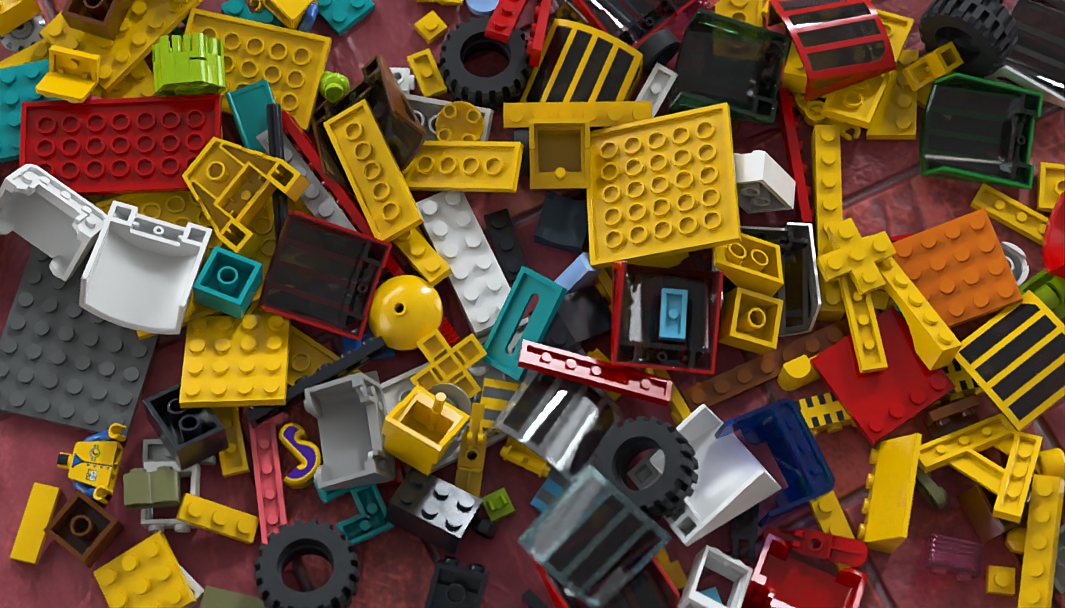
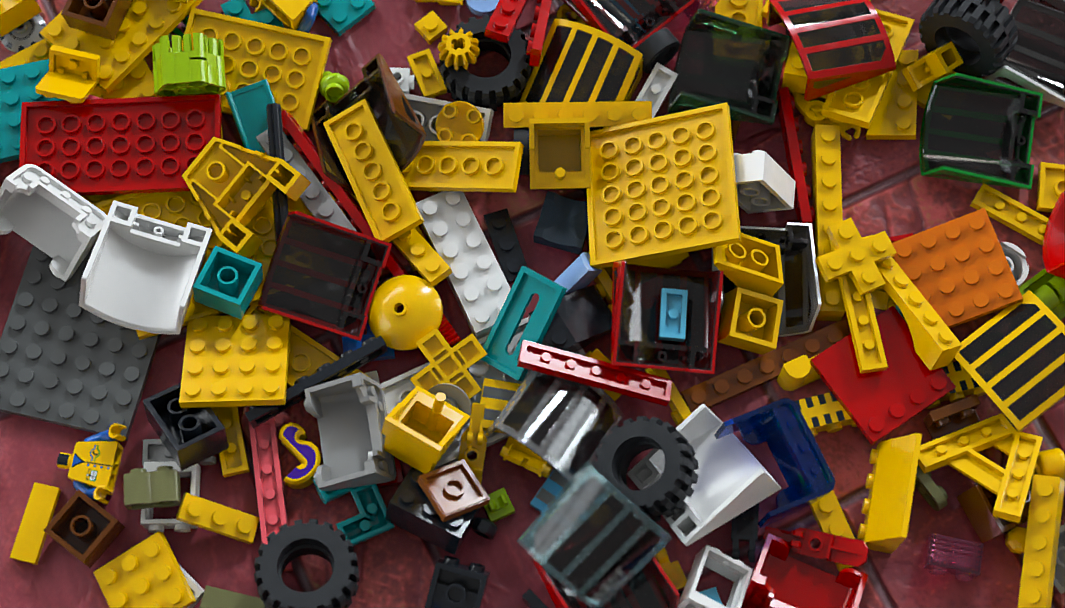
yellow plate [986,565,1015,596] -> none
none -> tile [417,459,490,522]
none -> yellow gear [438,28,480,71]

